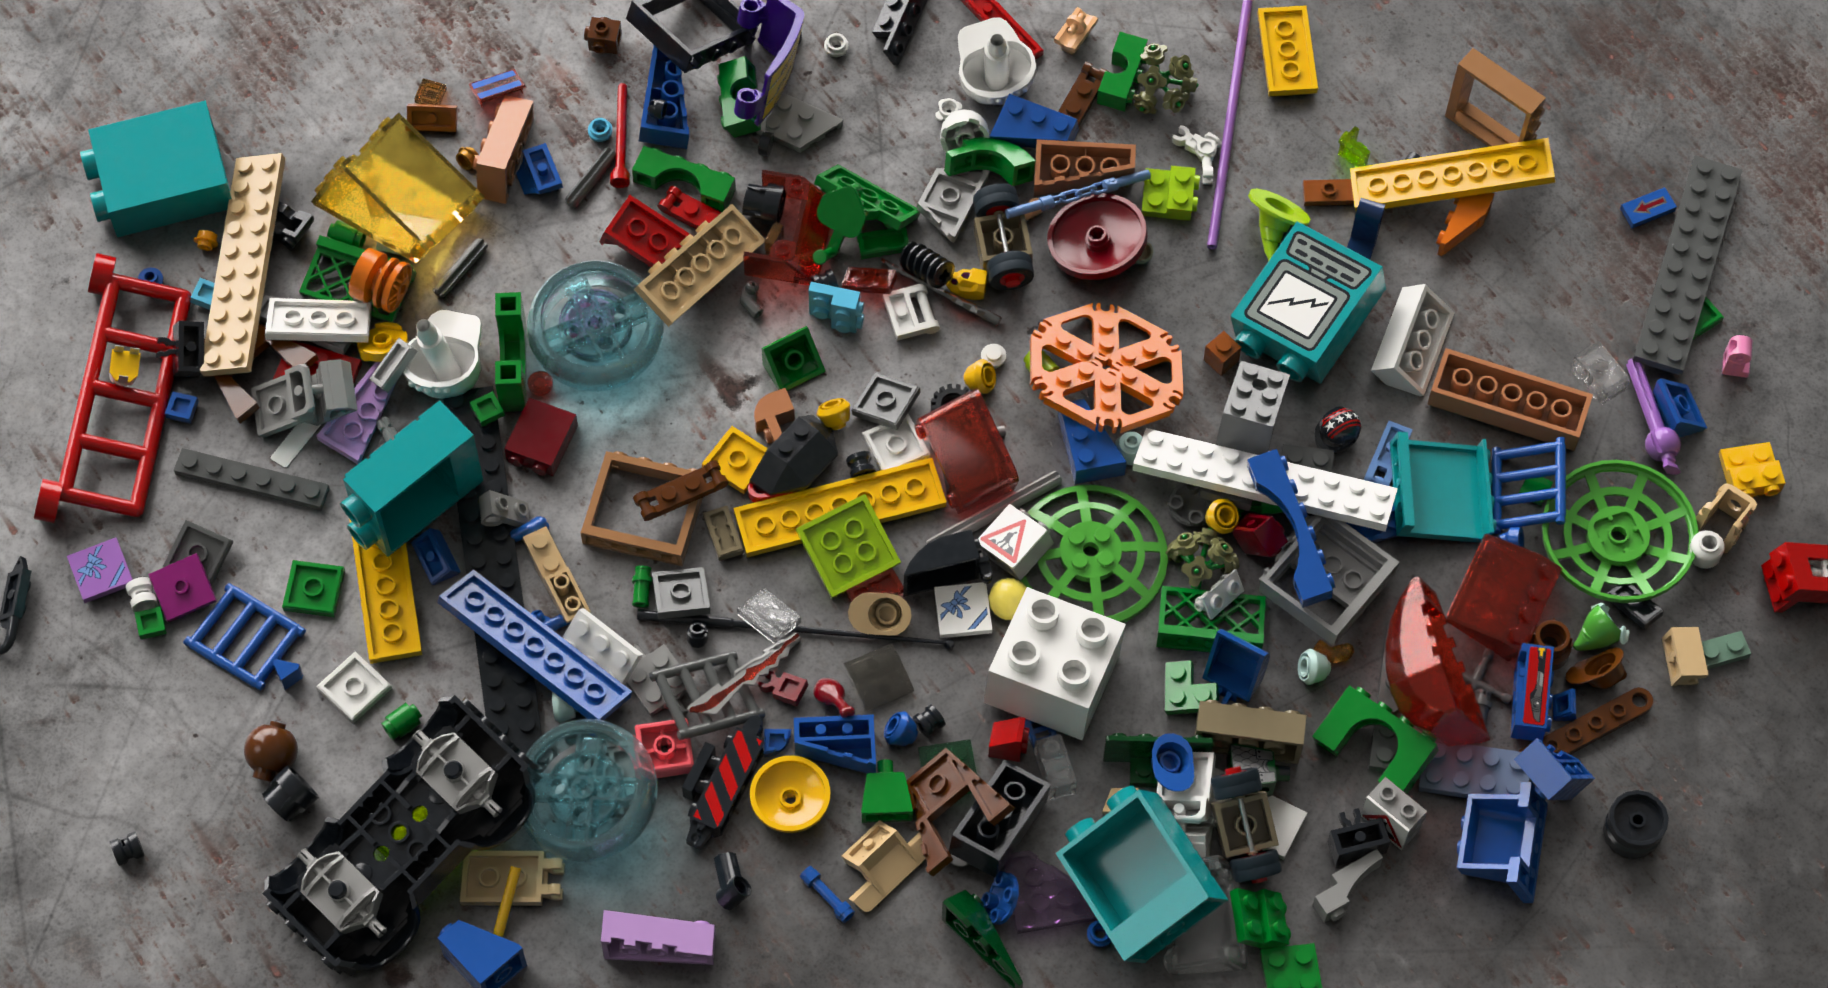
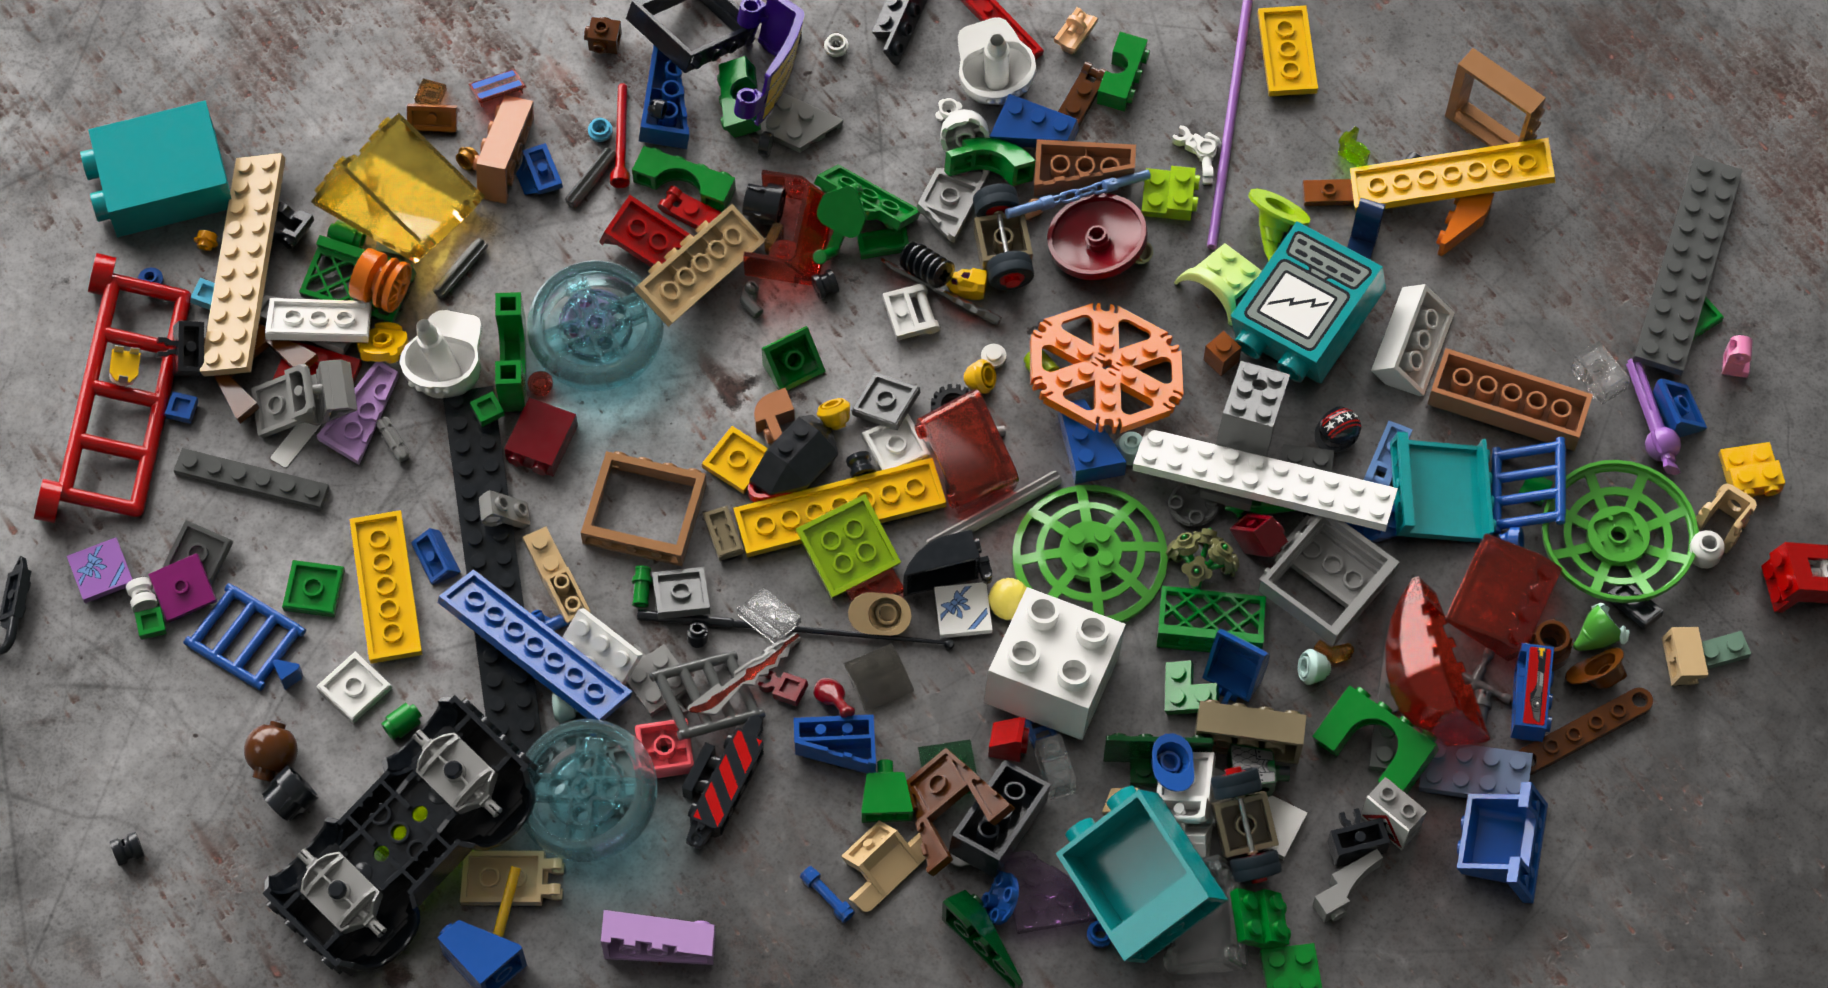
teal brick [340,400,484,557] -> none
light grey tile [370,338,418,393] -> none
blue arm [510,516,549,542] -> none
reddish brown plate [633,460,729,521] -> none
black piece [714,852,752,910] -> none
yellow dish [750,756,830,833] -> none
blue tile [764,729,791,757] -> none
medium azure plate [808,282,864,333] -> none
clear red plate [841,266,897,294] -> none
blue cone [884,711,918,746] -> none
black wheel [913,704,946,738] -> none
piece [978,504,1054,581] -> none
olive plant [1133,43,1199,114] -> none
white hinge [1194,569,1244,620] -> none
yellow cone [1205,499,1239,534] -> none
blue arch [1247,449,1336,608] -> none
blue wedge [1514,738,1595,800] -> none
blue slope [1553,688,1576,722] -> none
black wheel [1603,790,1669,859] -> none
blue tile [1620,187,1677,228] -> none
none -> yellowish green piece [1174,243,1262,326]

